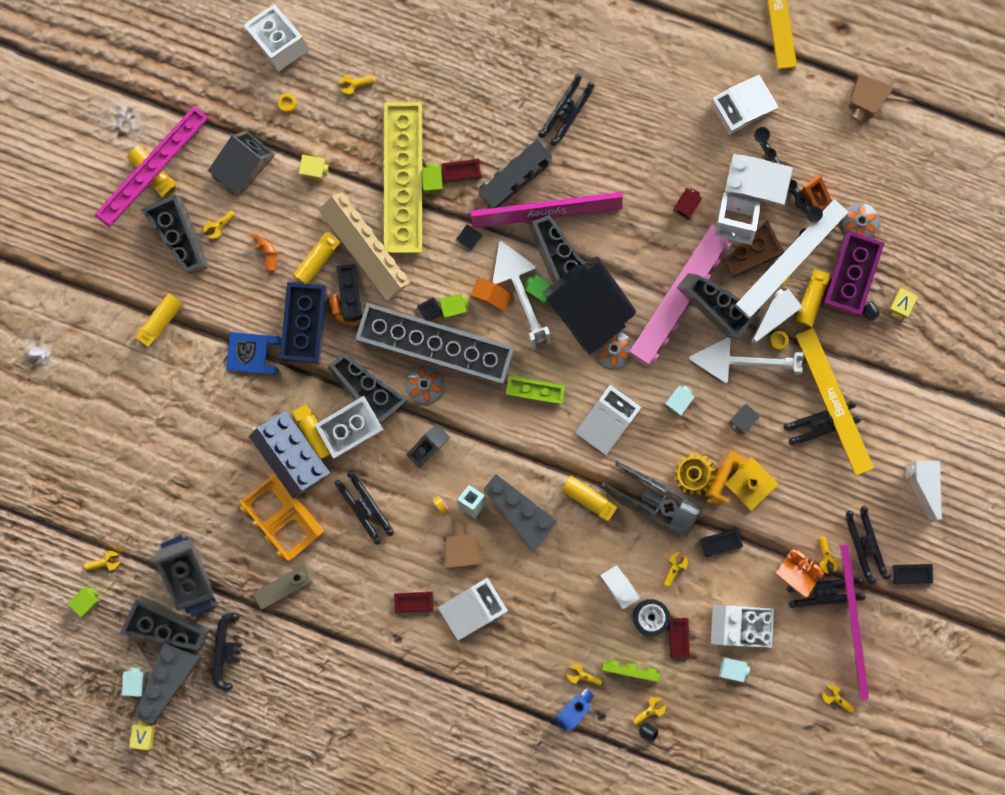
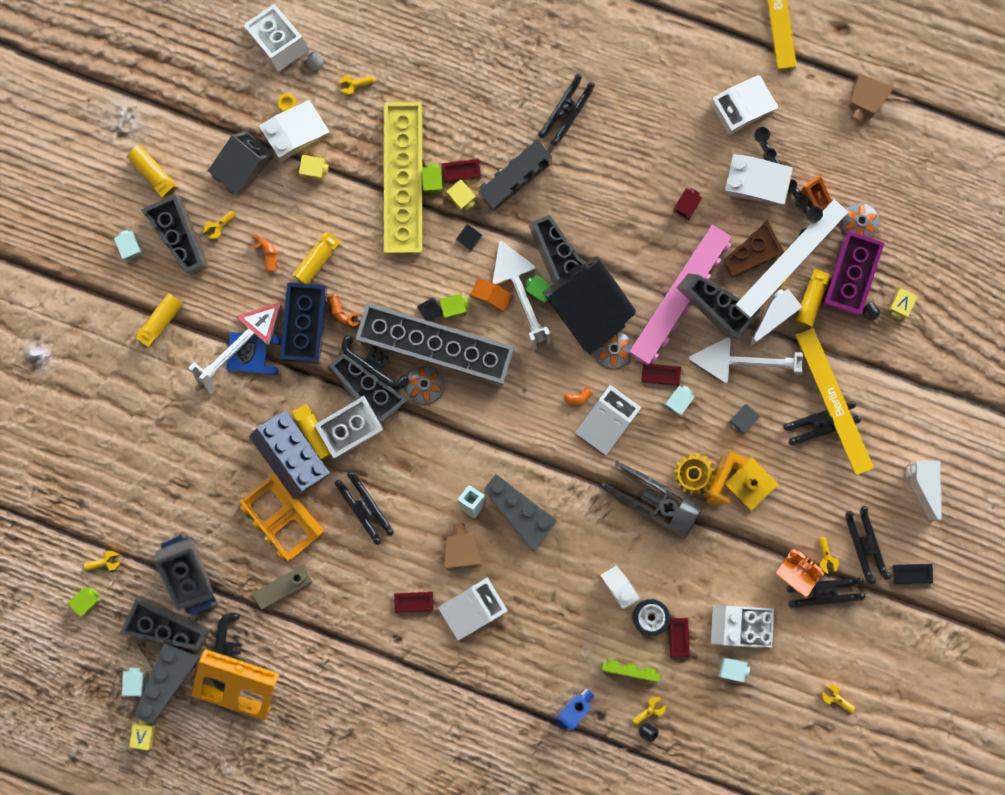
dark pink tile [94,106,208,228] -> none
tan brick [318,193,410,300] -> none
black tile [336,264,362,321] -> none
dark grey slope [406,424,451,468] -> none
yellow tile [433,495,449,515] -> none
dark pink tile [471,192,623,229] -> none
lime plate [506,376,566,405] -> none
yellow piece [561,476,618,521] -> none
yellow bar [566,664,603,686] -> none
yellow bar [663,552,688,587] -> none
black tile [700,528,743,557] -> none
white window [714,192,761,245] -> none
yellow tile [769,331,789,350] -> none
dark pink tile [839,543,869,701] -> none
none -> light aqua brick [114,230,144,262]
none -> white piece [189,303,281,395]
none -> light orange window [191,650,279,720]
none -> white slope [259,101,330,162]
none -> light grey piece [304,51,324,71]
none -> black piece [341,335,409,389]
none -> light yellow brick [447,180,476,212]
none -> orange arm [564,387,593,406]
none -> dark red tile [641,363,681,386]

